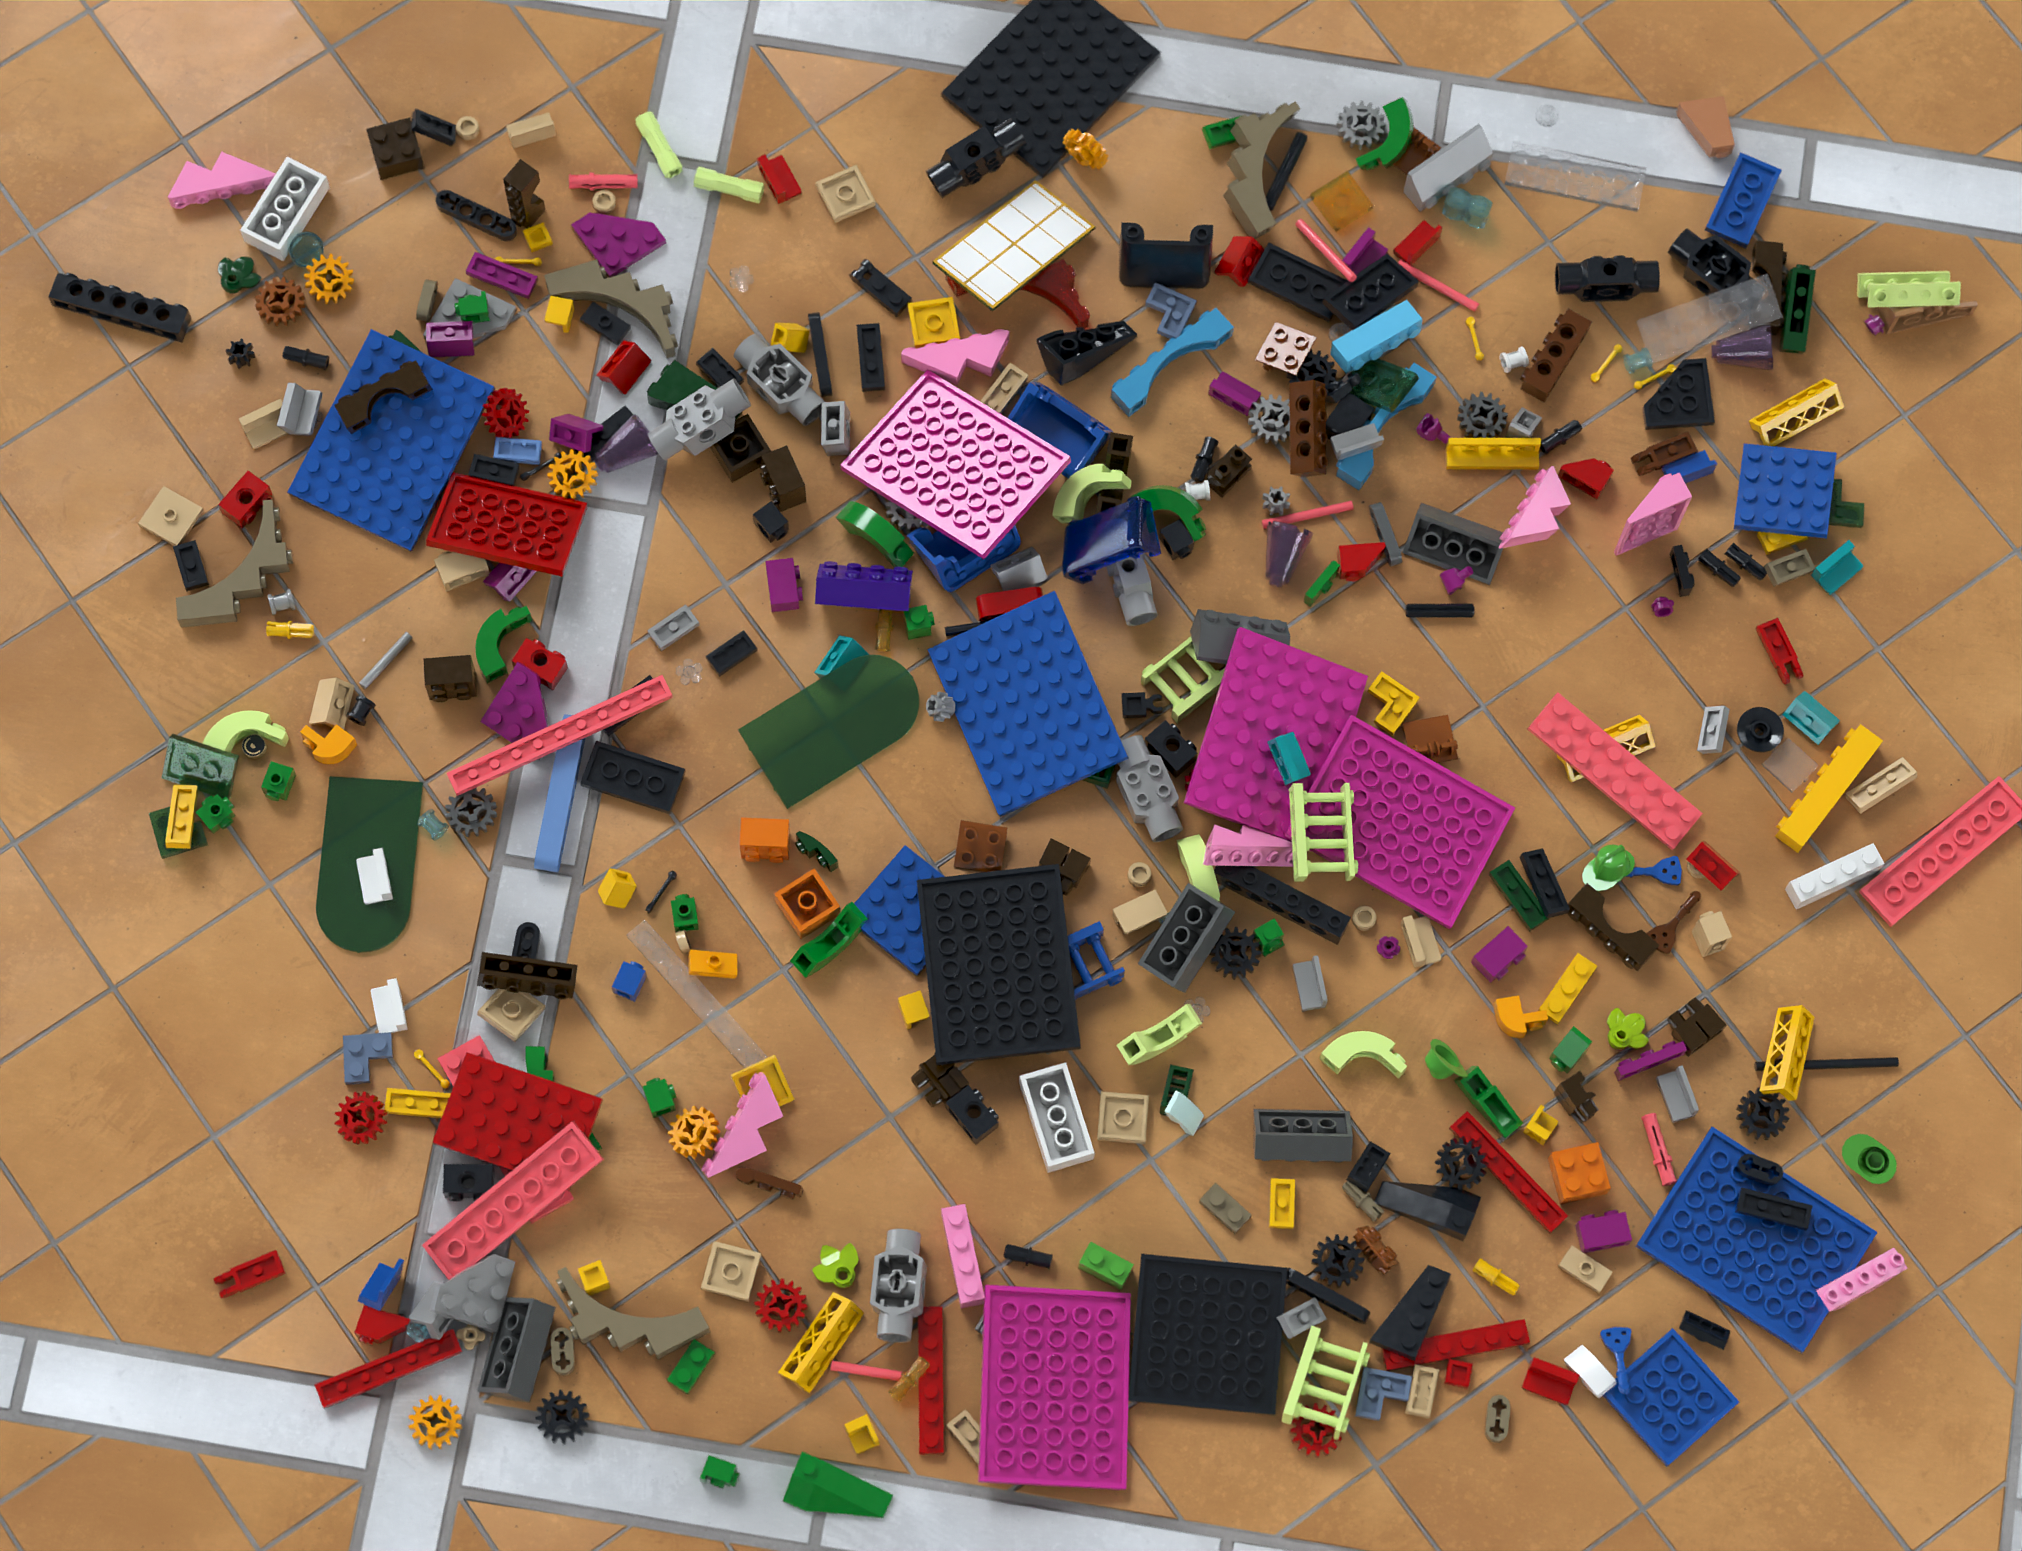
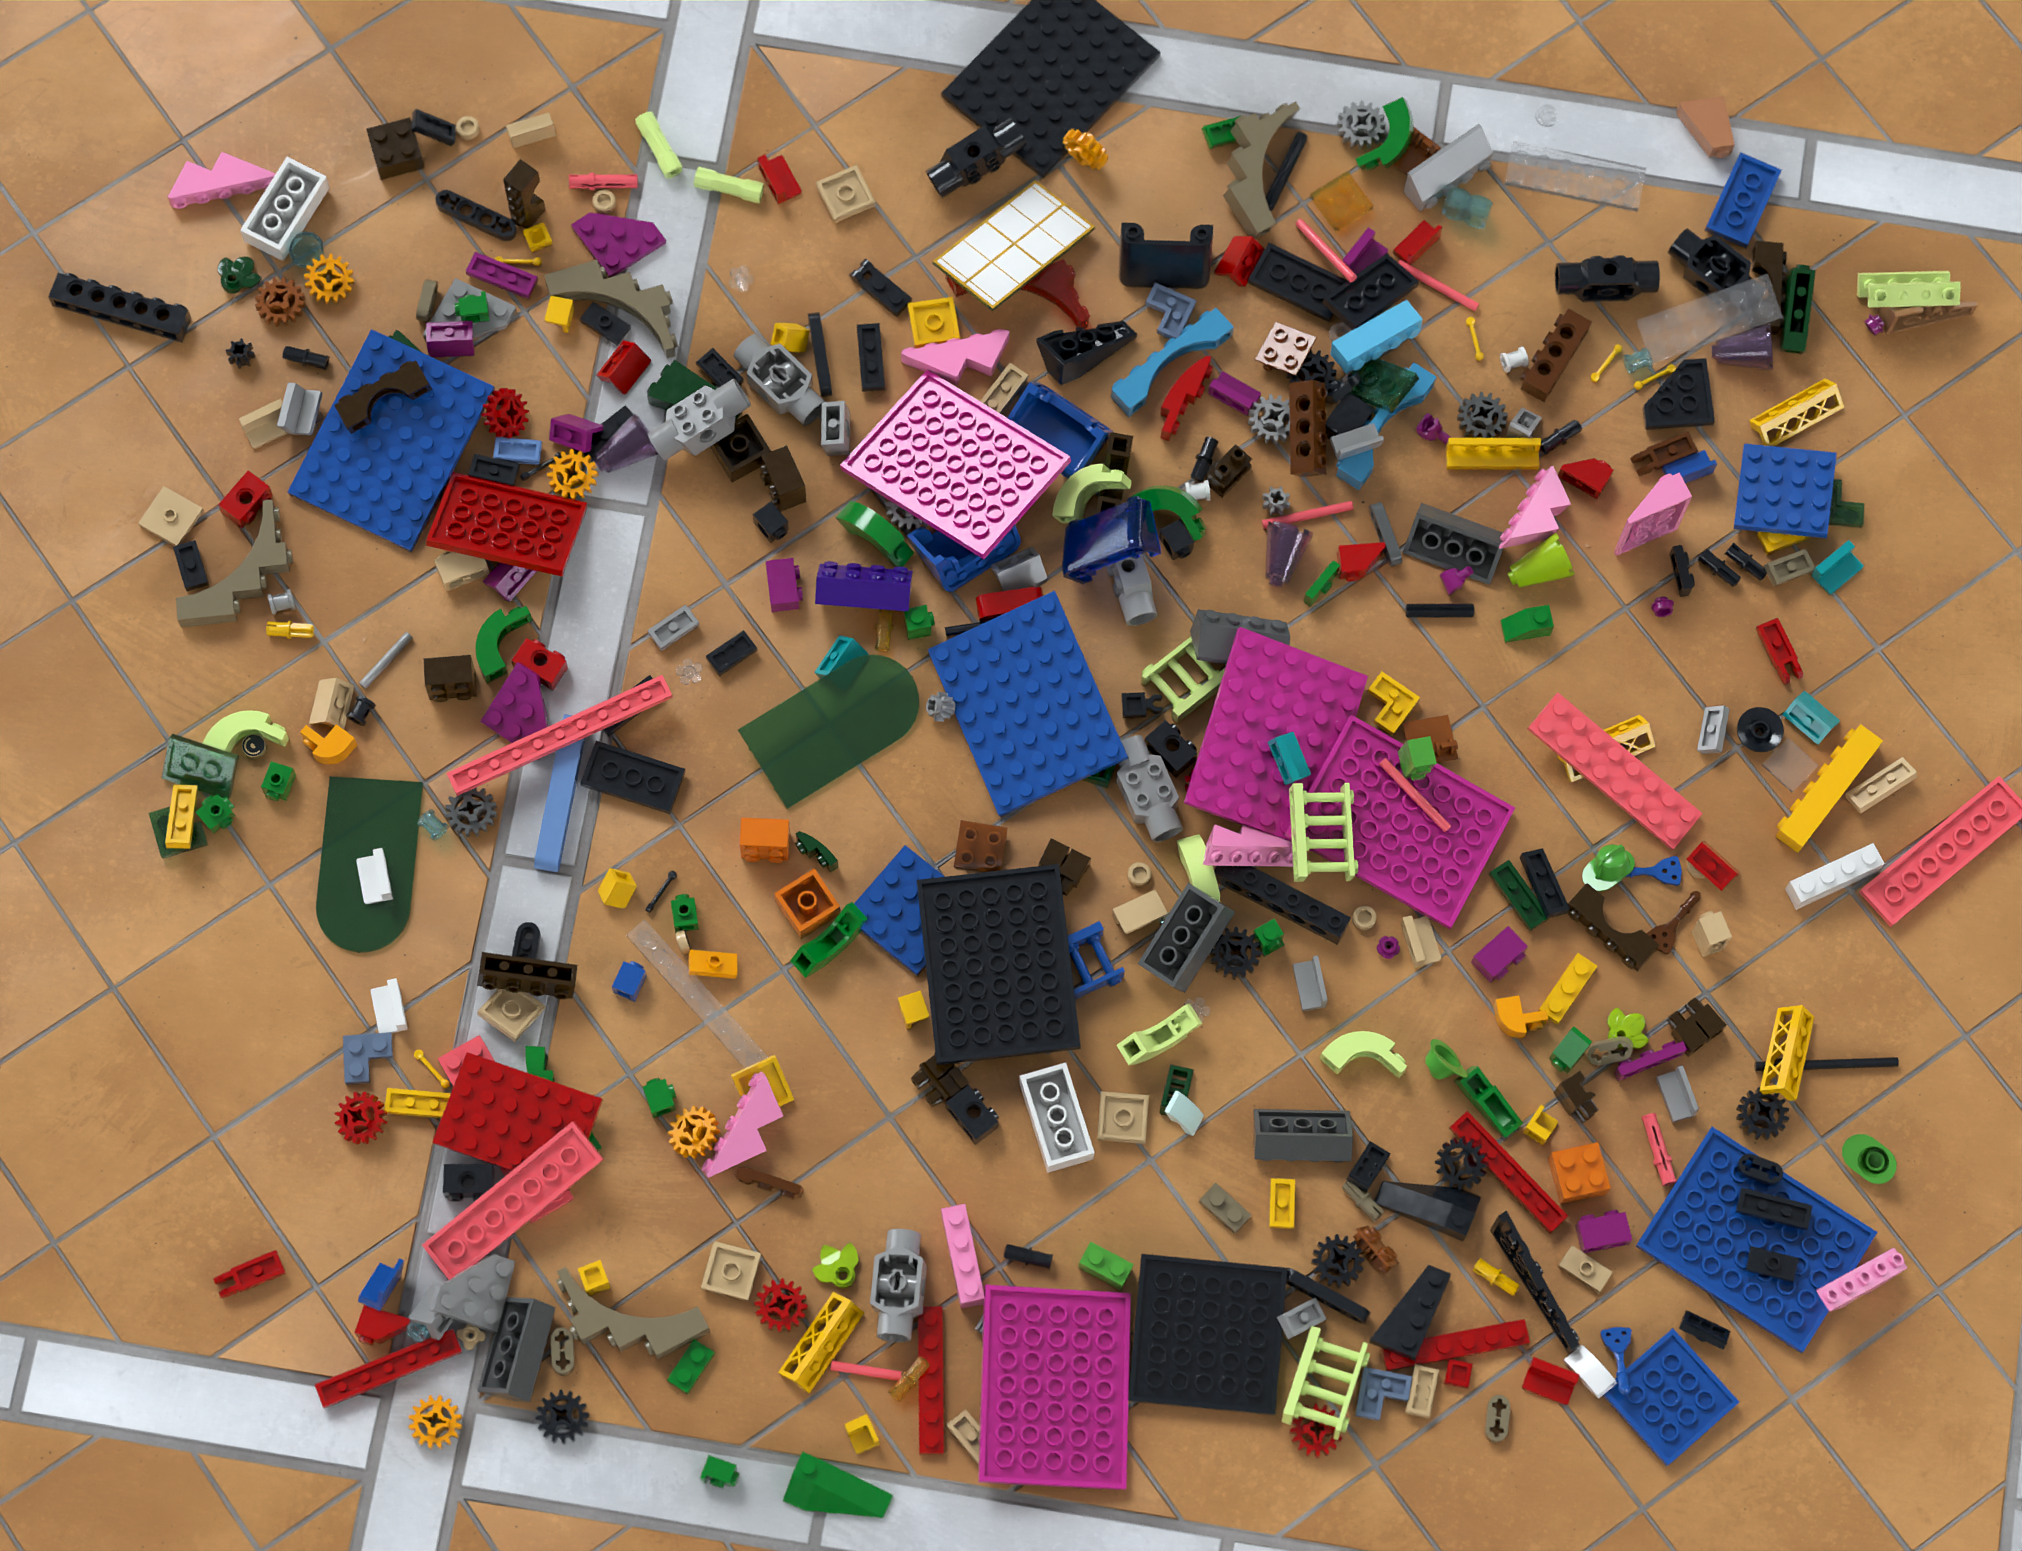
none -> red slope [1160,355,1214,441]
none -> coral bar [1379,758,1451,832]
none -> bright green brick [1398,736,1437,781]
none -> black wing [1490,1210,1580,1354]
none -> green slope [1500,605,1554,643]
none -> lime cone [1507,533,1575,588]
none -> dark tan beam [1587,1036,1633,1065]
none -> black plate [1745,1246,1799,1283]

